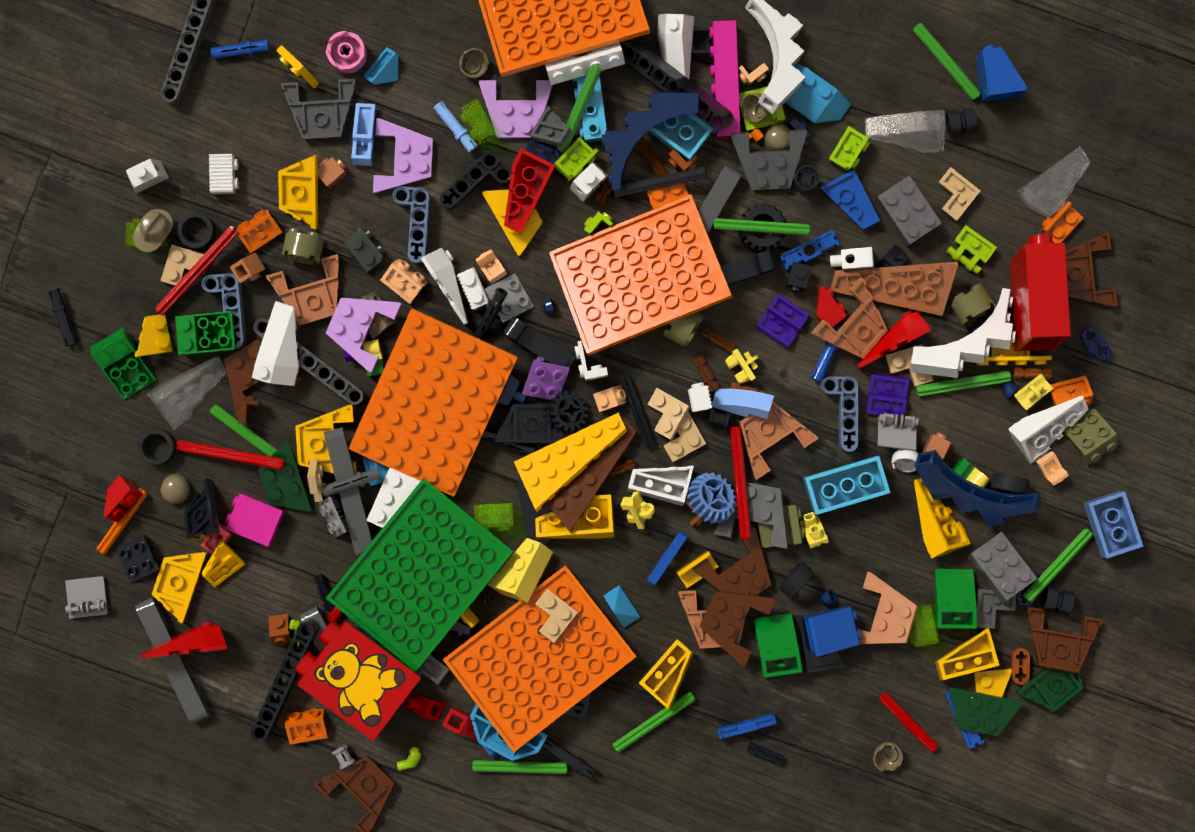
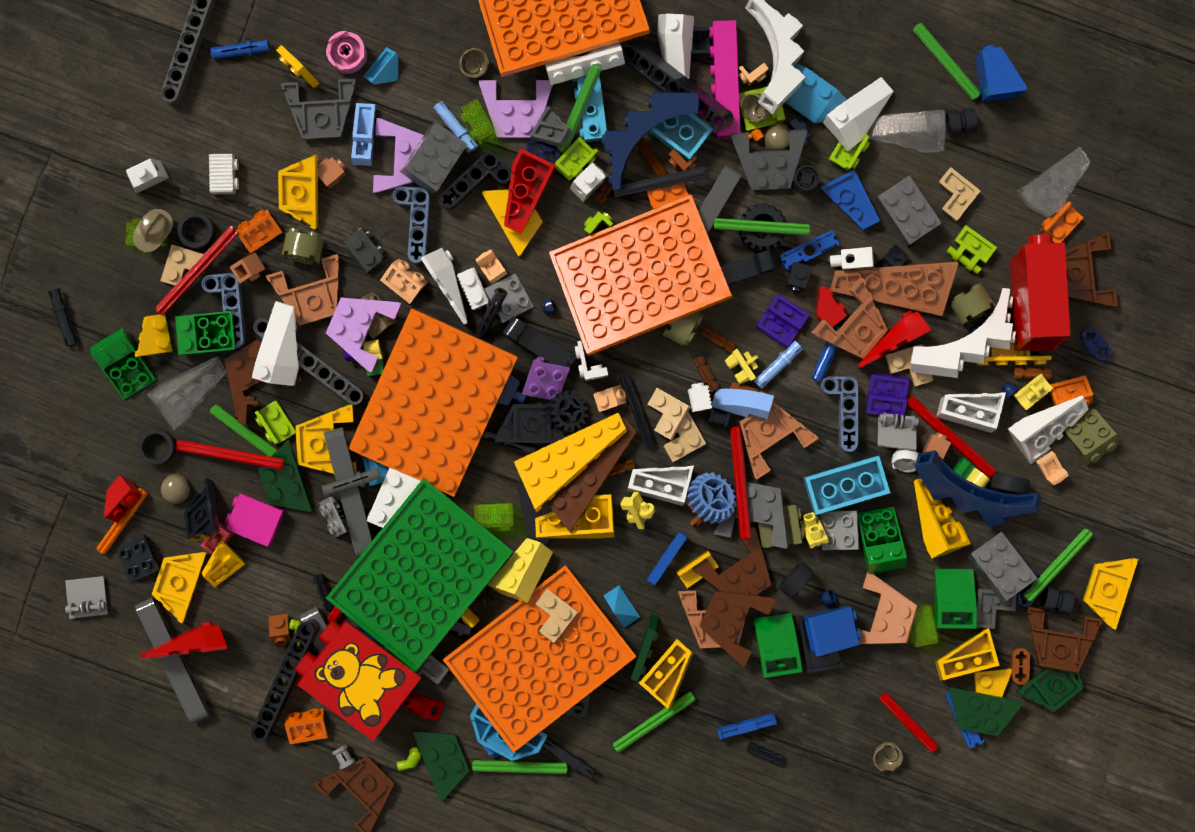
tan plate [307,459,326,502] -> none
red slope [442,705,477,740] -> none
bright green axle [916,371,1011,397] -> none
medium blue brick [1083,491,1143,559] -> none
none -> lime bracket [255,400,296,445]
none -> flat silver brick [400,122,467,194]
none -> dark green wing [413,731,470,802]
none -> dark green wing [631,614,659,681]
none -> light blue pin [754,341,803,389]
none -> light grey hinge [820,510,859,550]
none -> white wedge [823,77,893,151]
none -> green slope [857,507,907,574]
none -> red axle [906,396,996,478]
none -> white wedge [936,392,1006,433]
none -> yellow wing [1083,558,1138,630]

